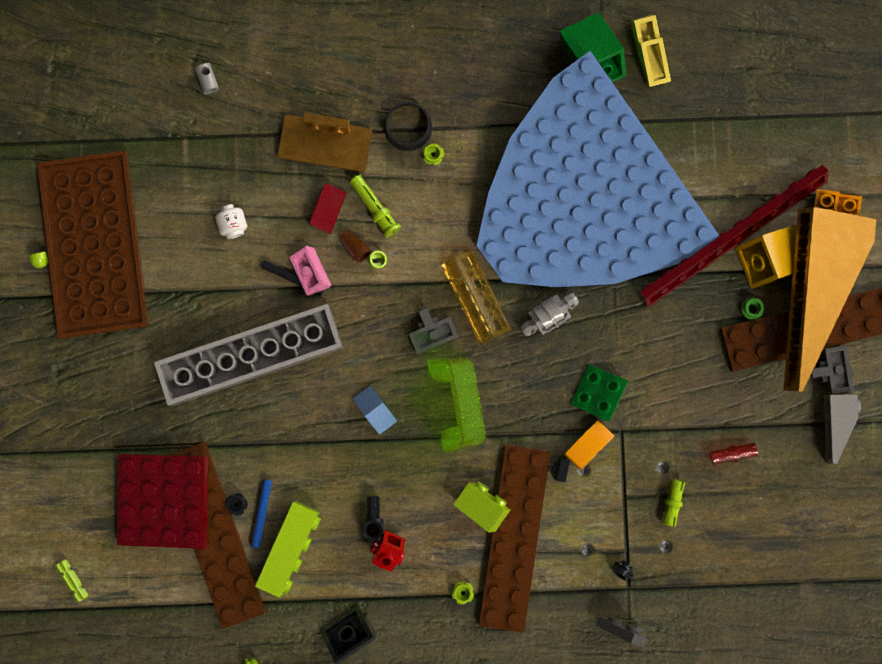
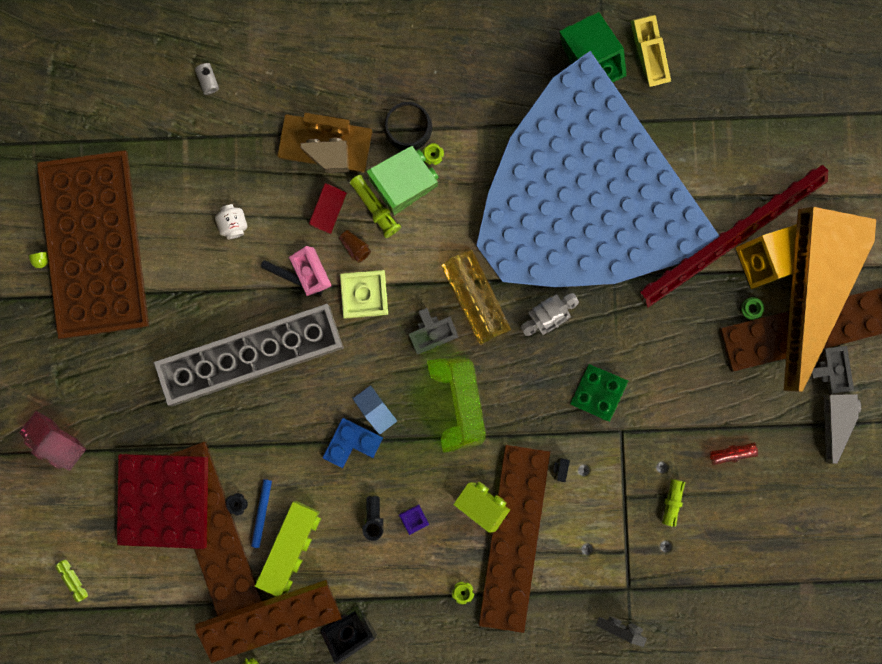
lime hinge [368,250,387,269] -> none
red brick [370,530,406,572] -> none
light orange slope [564,421,614,471] -> none
black plate [612,560,634,581] -> none
light orange slope [814,189,862,216] -> none
none -> clear pink brick [19,411,86,471]
none -> reddish brown plate [195,580,342,663]
none -> dark tan slope [301,138,349,173]
none -> blue plate [323,418,383,468]
none -> yellowish green tile [340,270,388,319]
none -> slope [367,146,439,216]
none -> dark purple tile [399,504,429,535]

